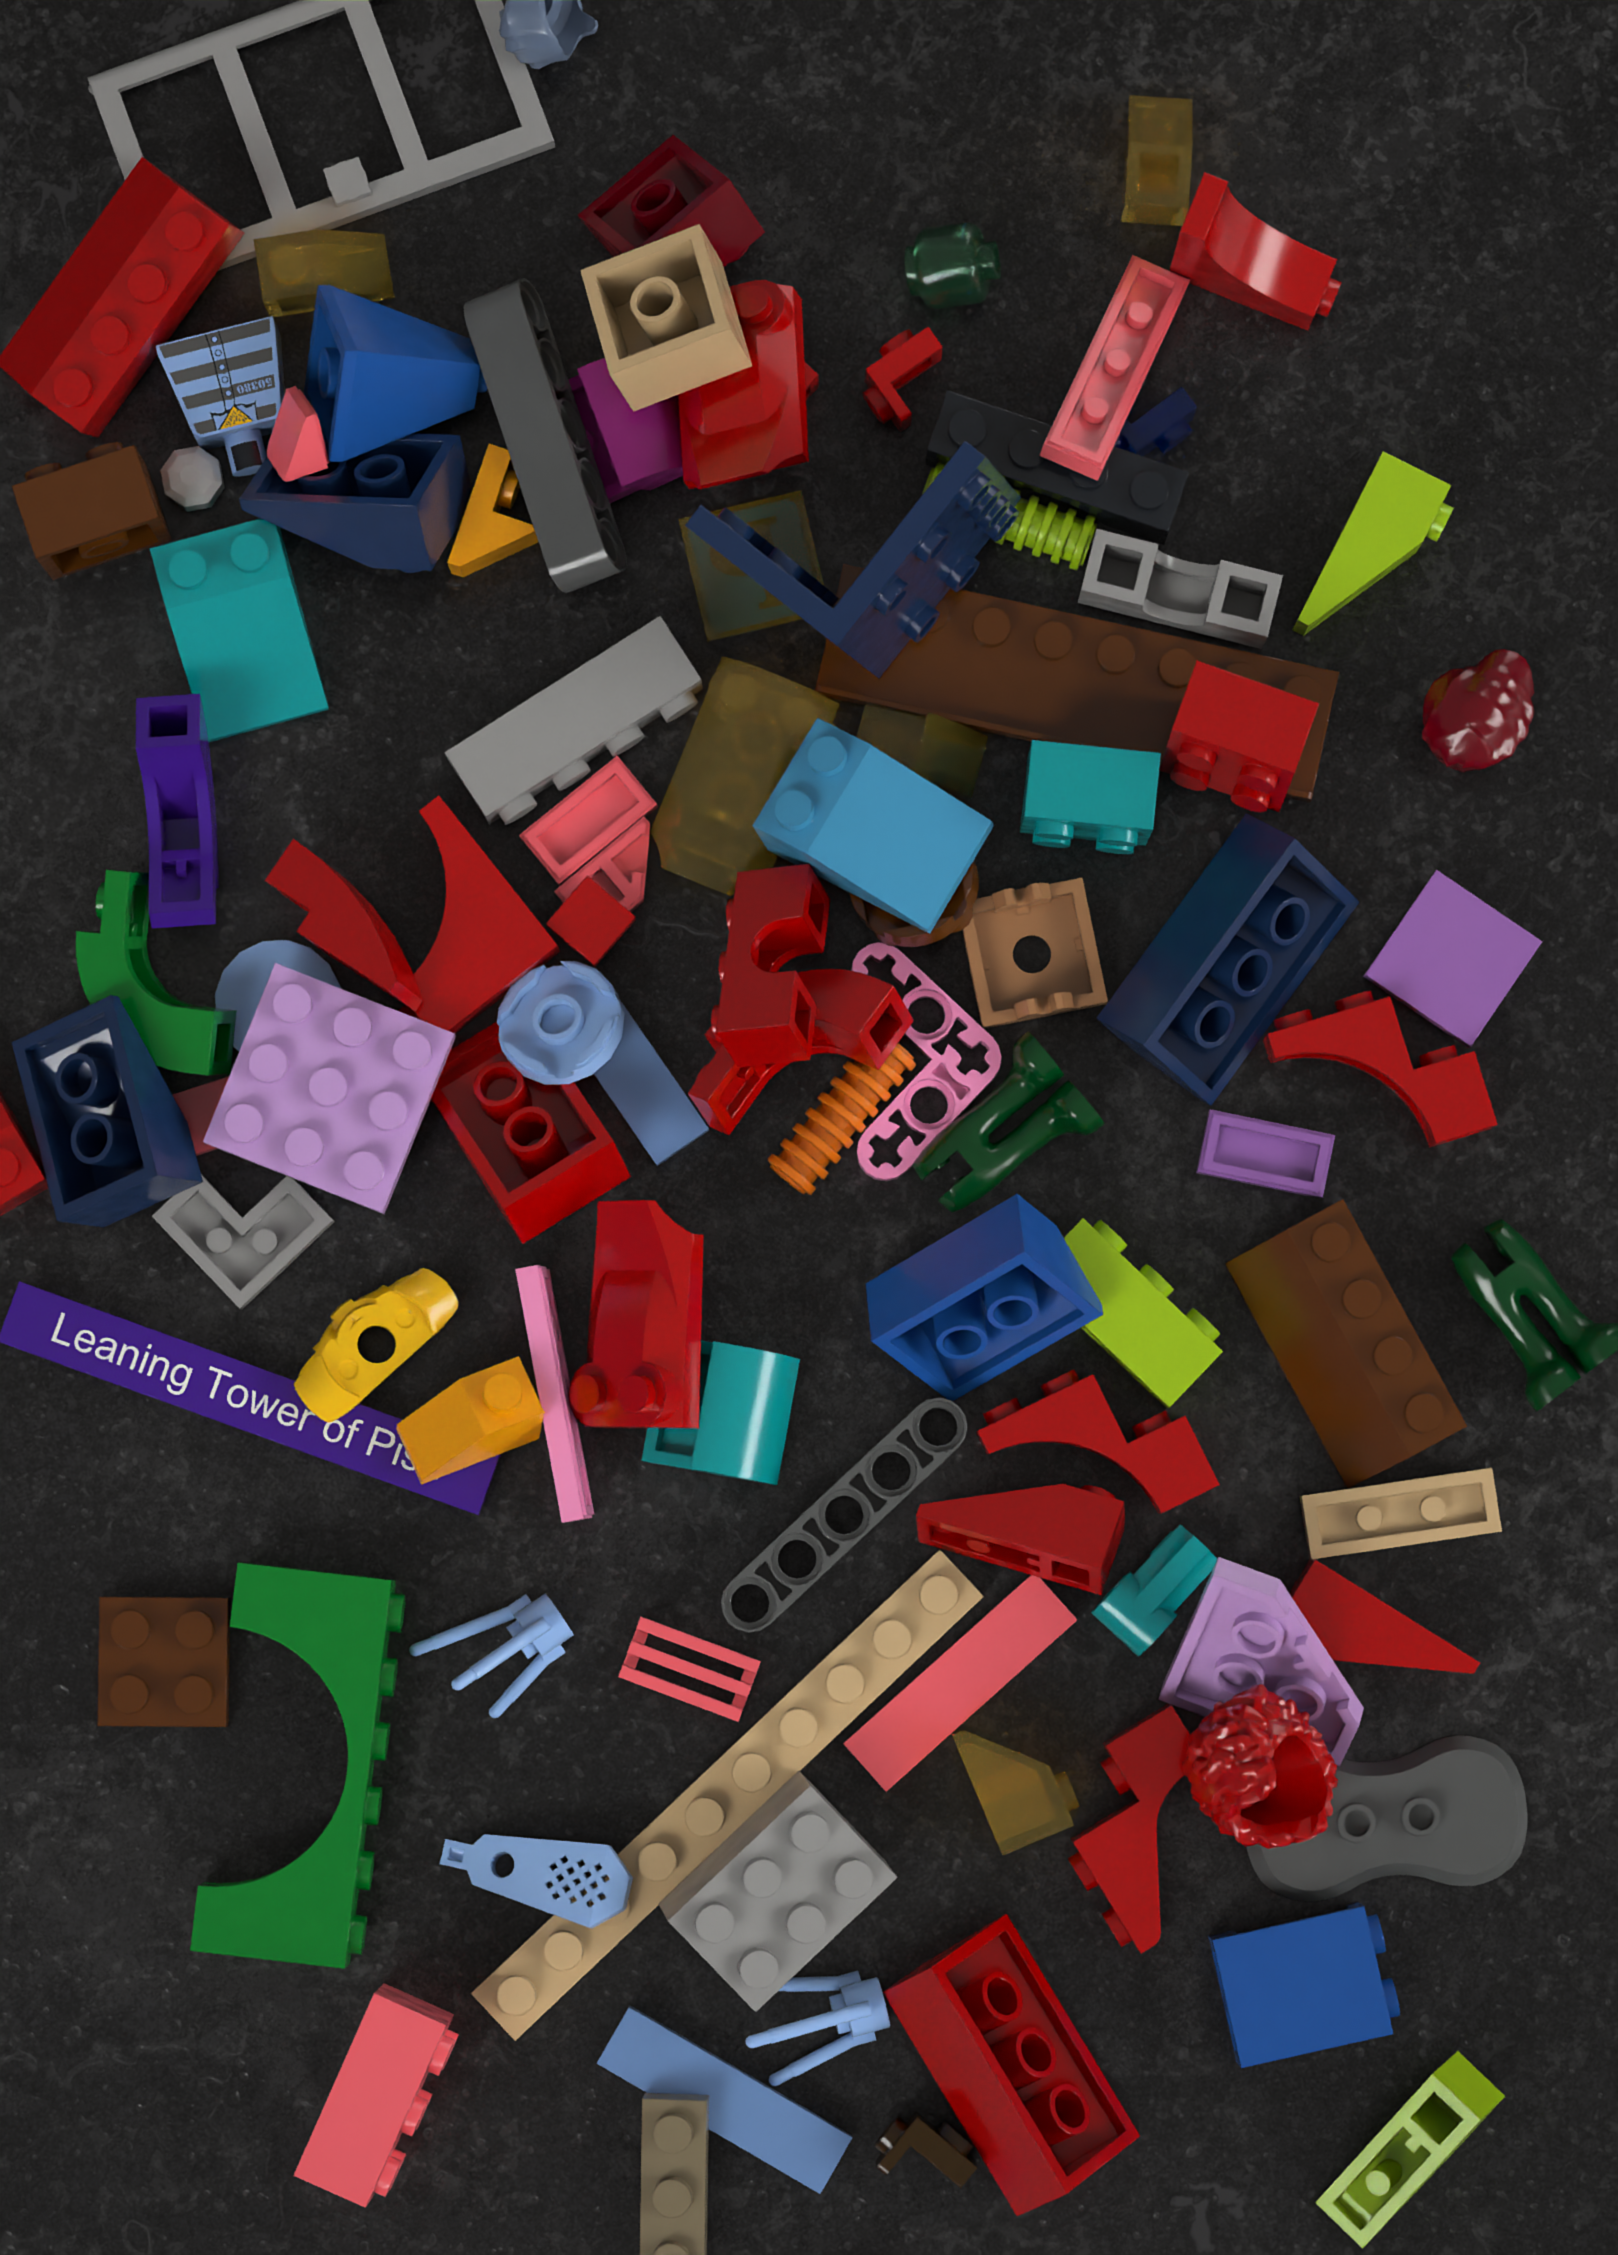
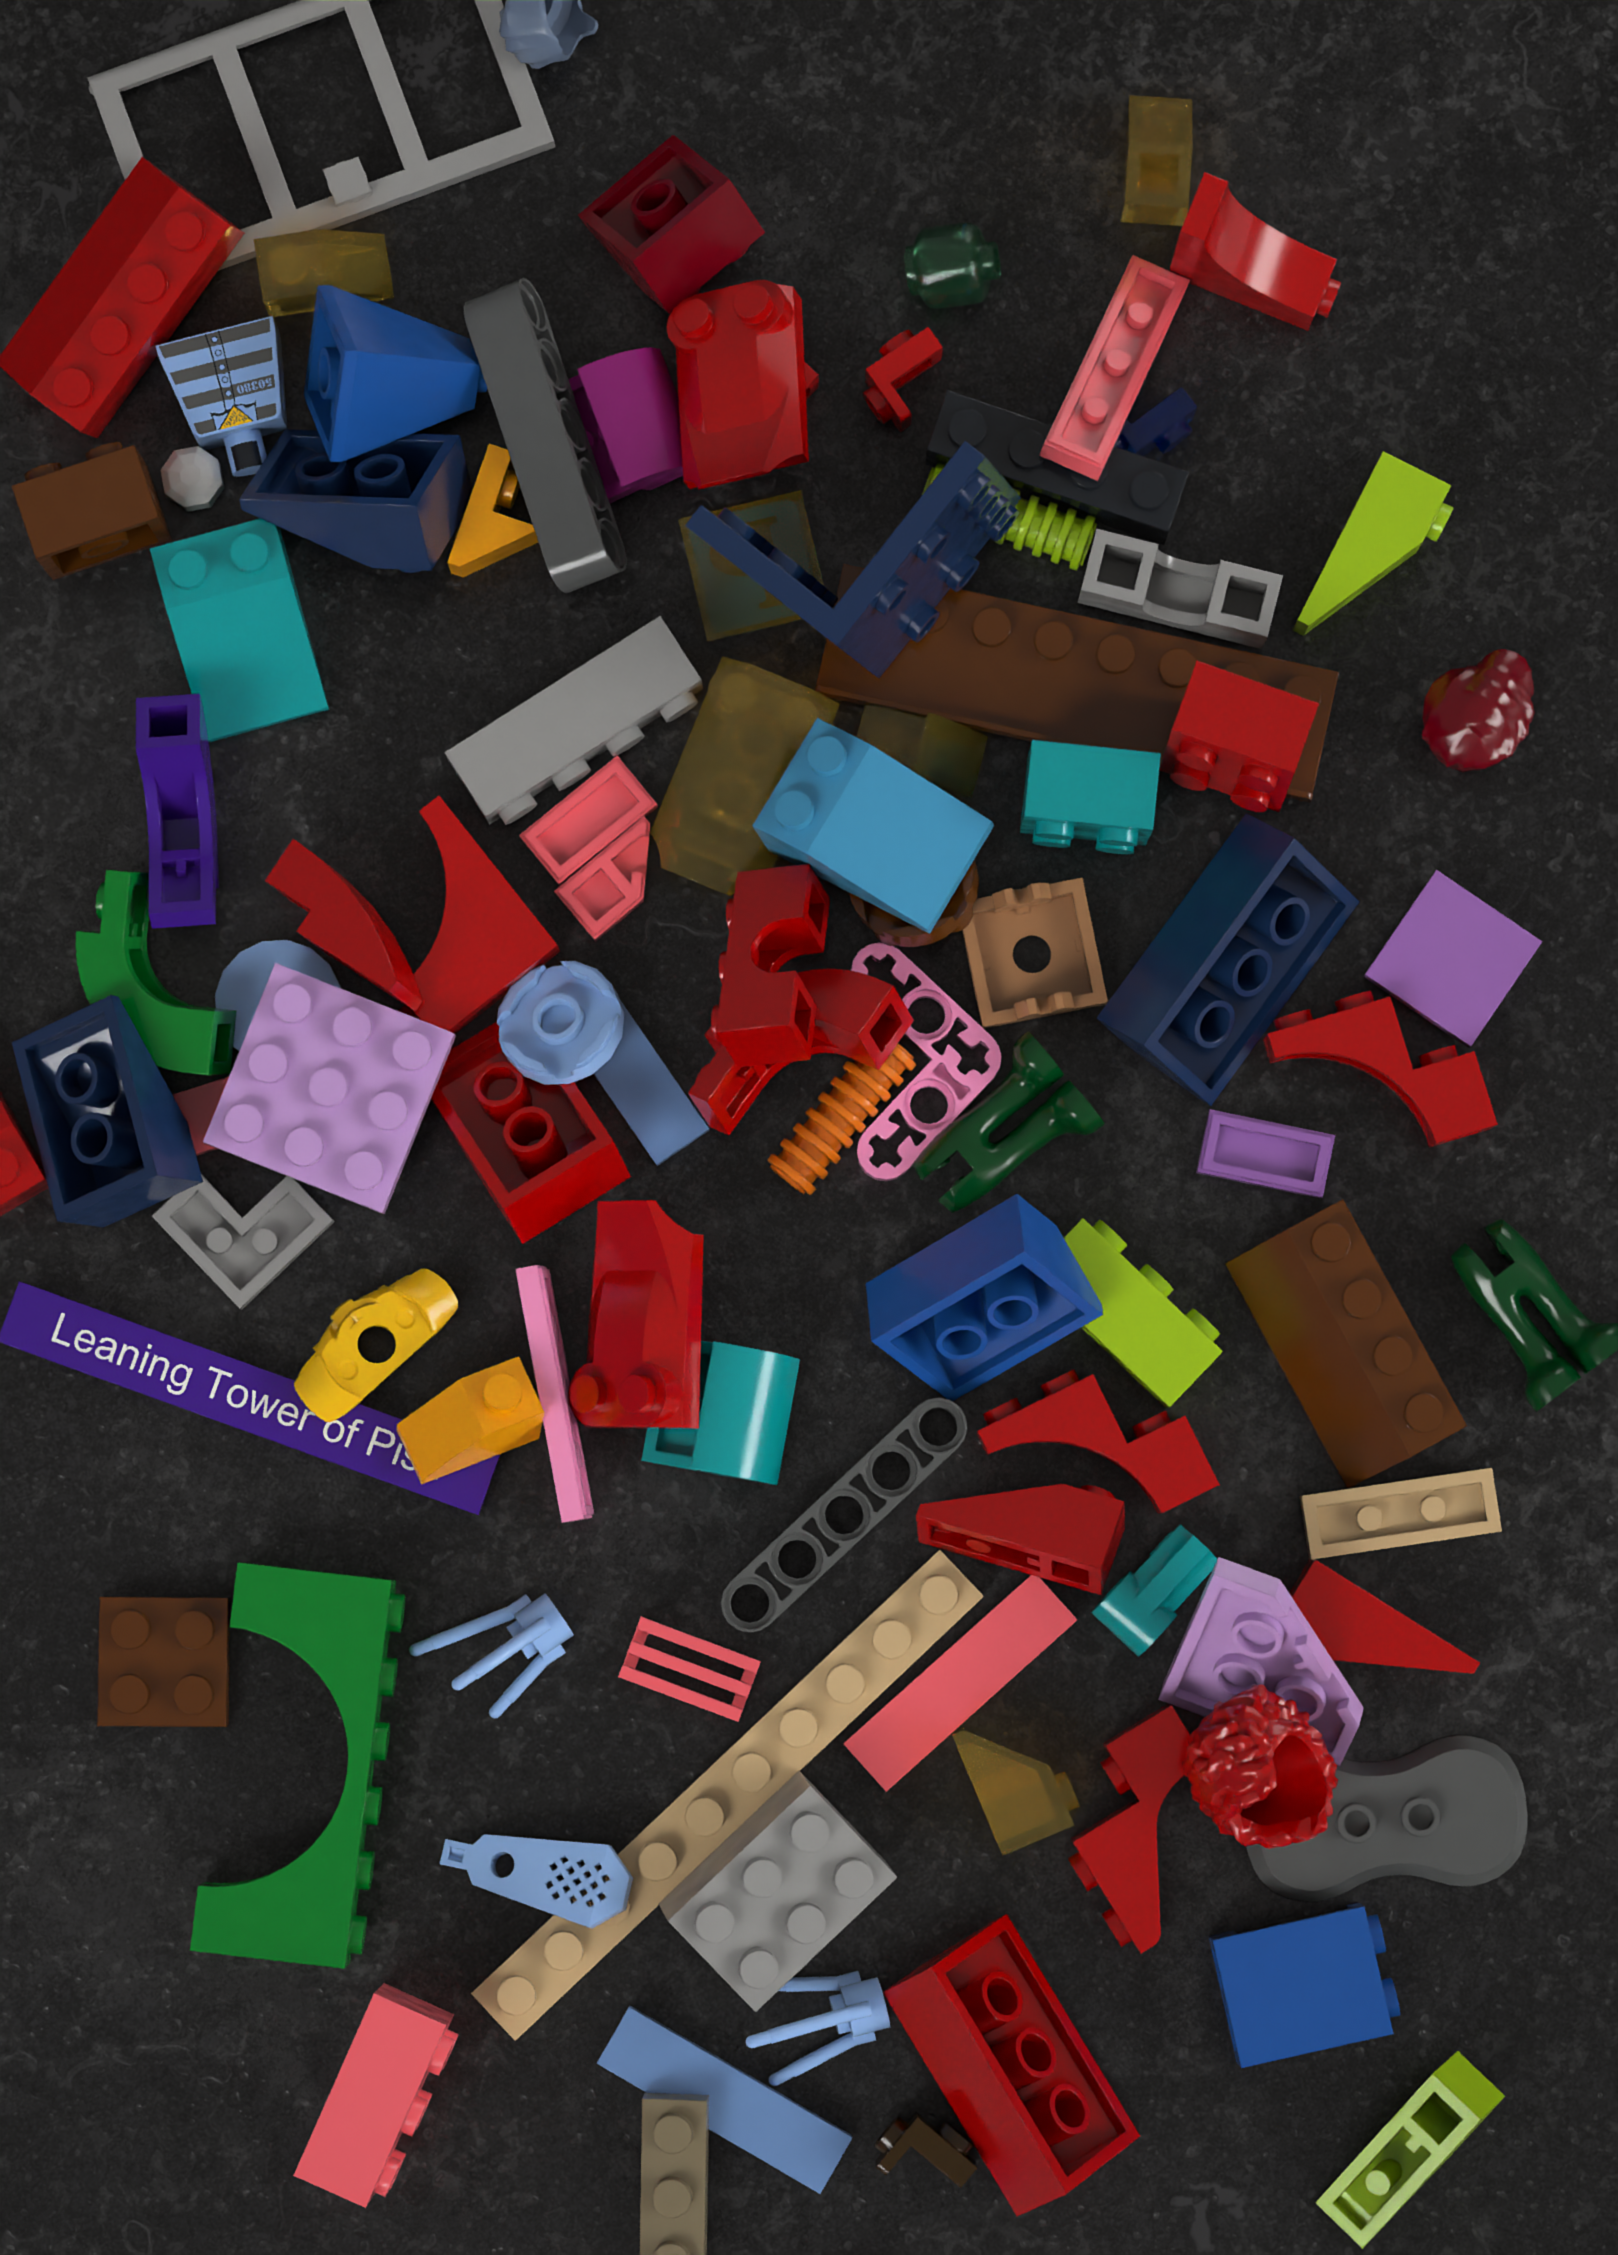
coral slope [267,386,329,482] -> none
red tile [546,876,636,967] -> none
tan brick [580,224,752,412] -> none

